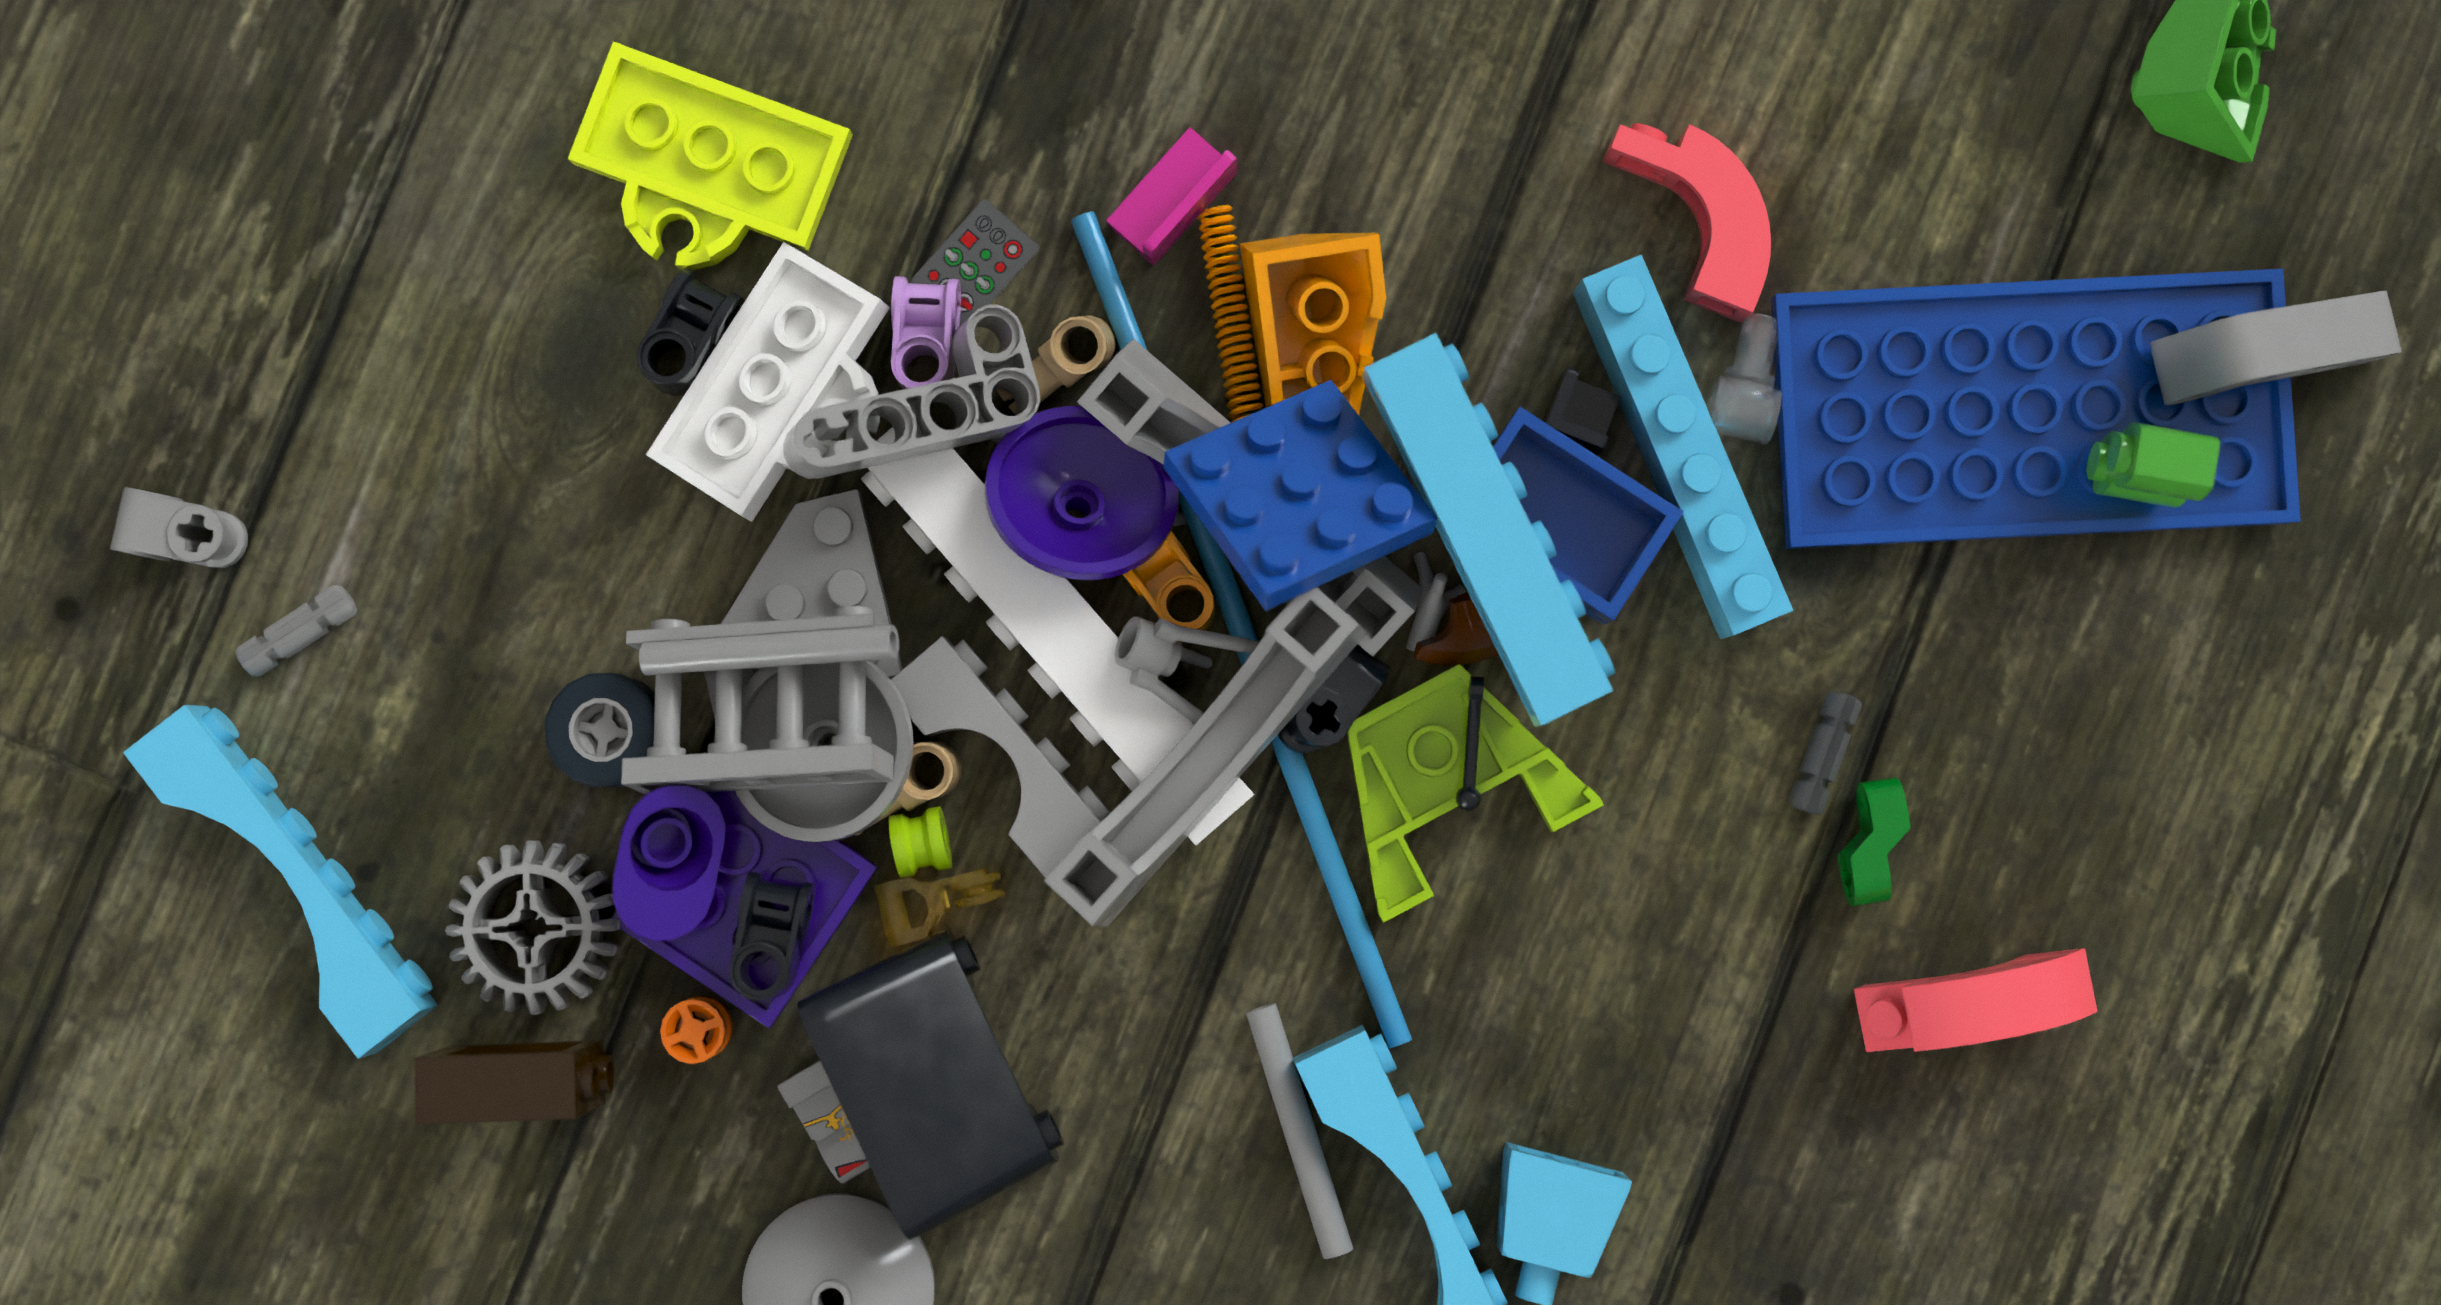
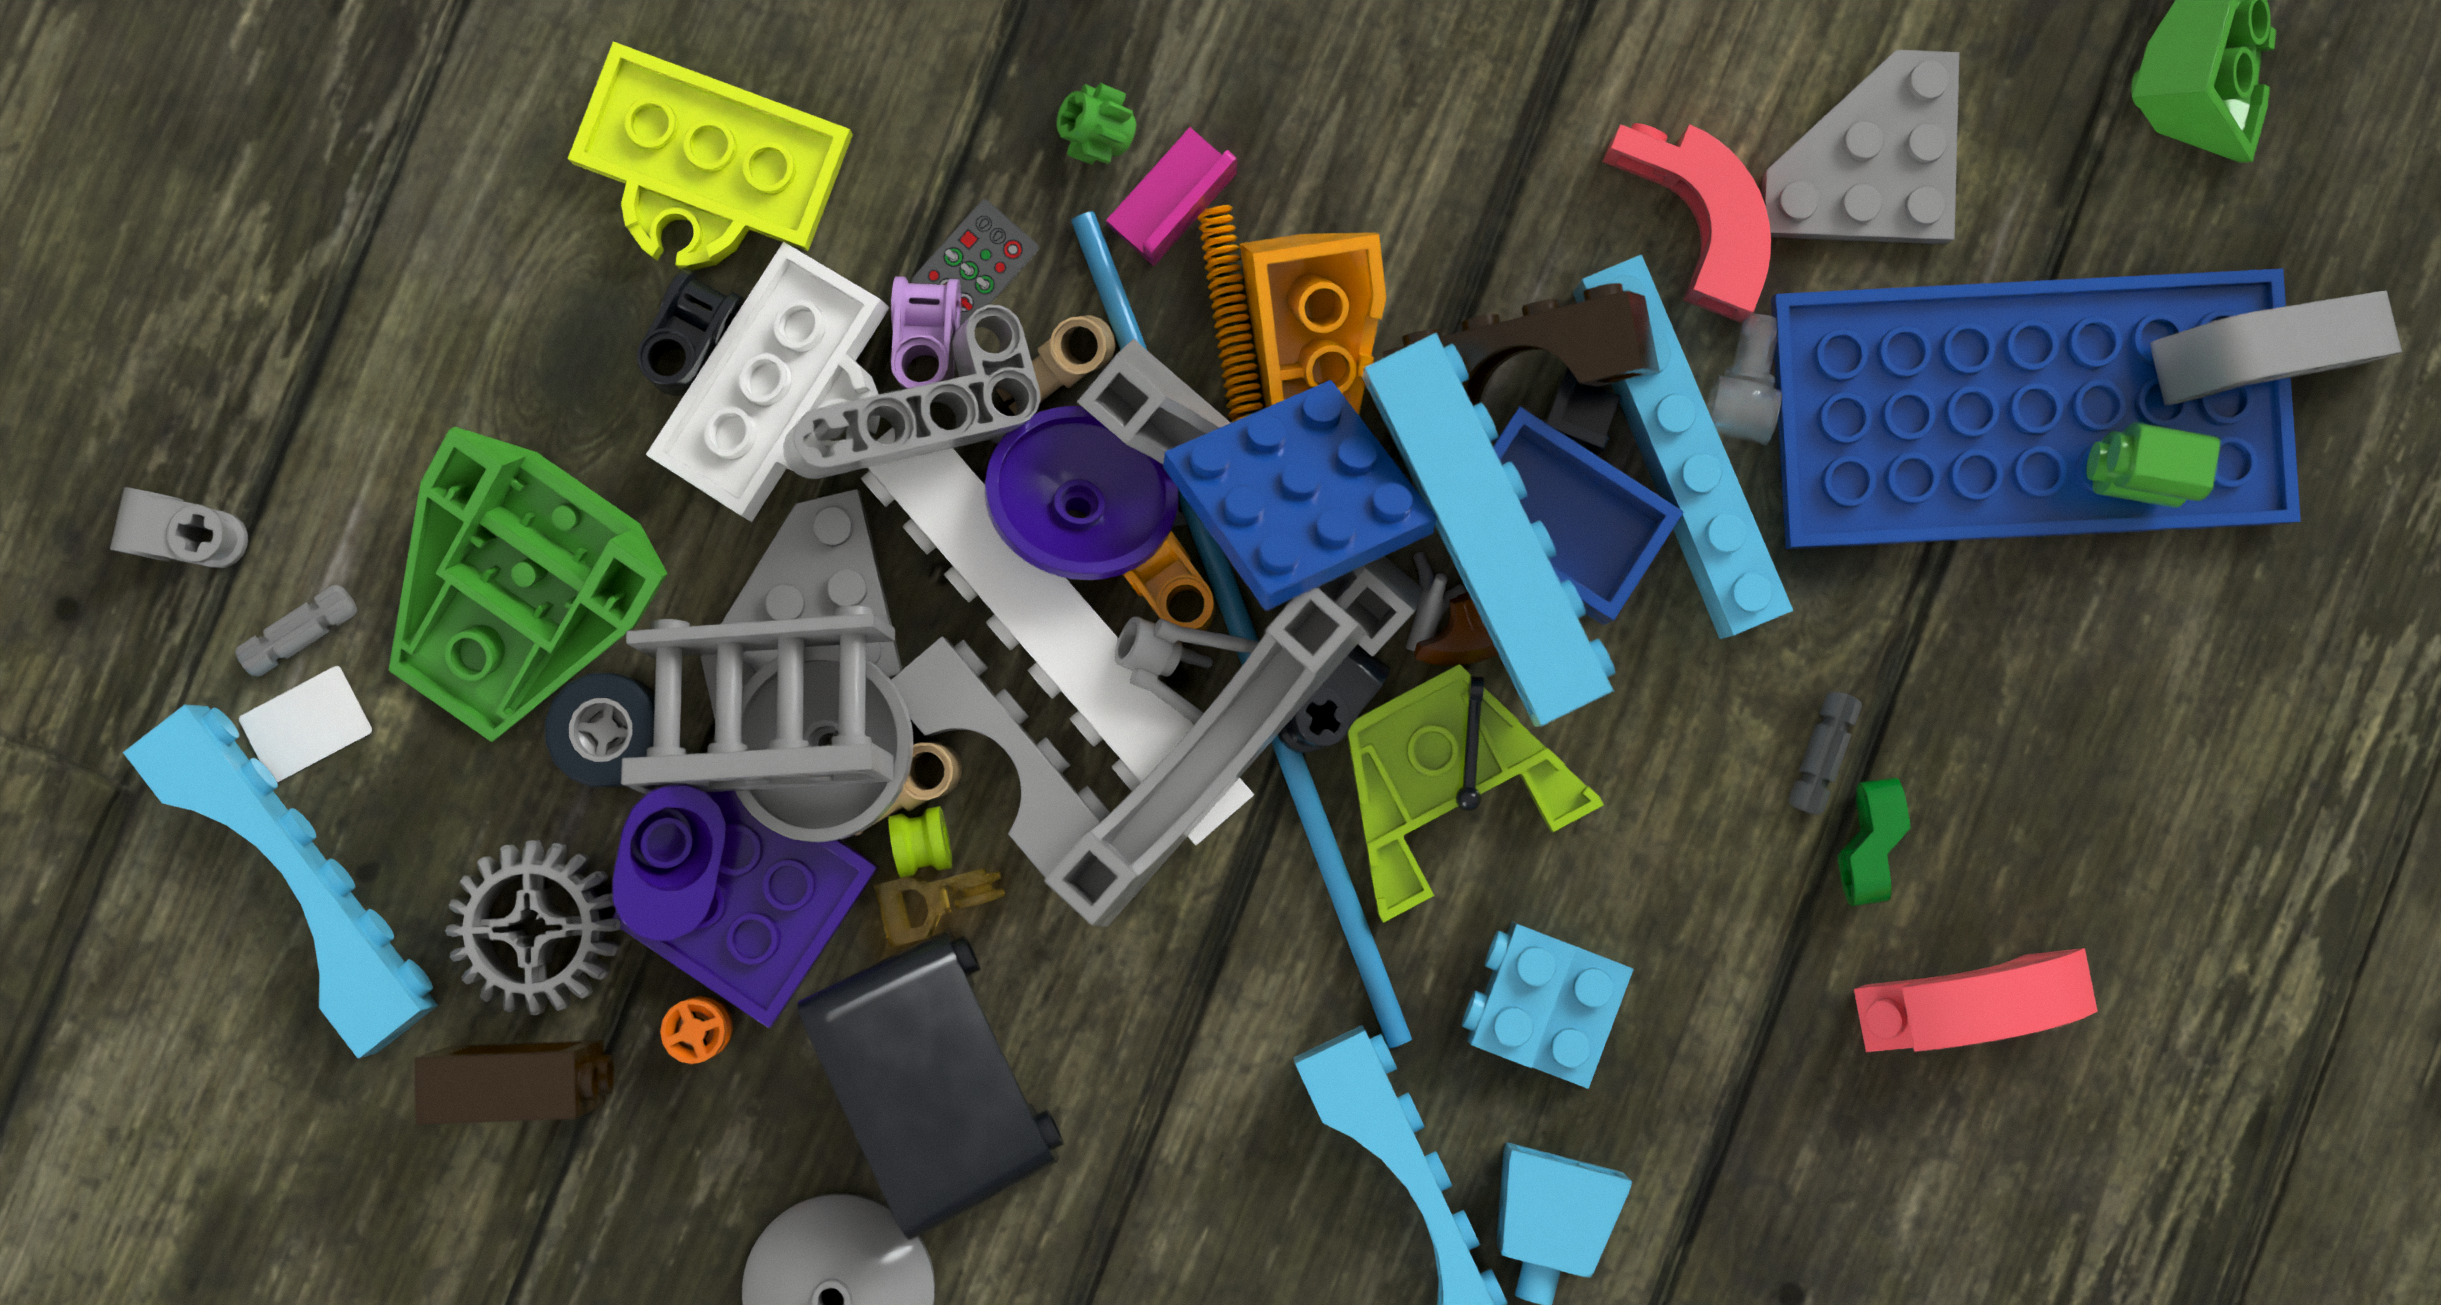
light grey piece [639,625,899,675] -> none
black piece [729,871,816,1000] -> none
light grey leg [777,1060,871,1184] -> none
light grey piece [1246,1003,1354,1259] -> none
none -> white sticker [239,666,372,783]
none -> bright green wedge [388,427,668,742]
none -> bright green gear [1057,82,1136,165]
none -> dark brown arch [1383,283,1660,406]
none -> medium azure plate [1462,921,1634,1089]
none -> light grey plate [1761,50,1959,244]

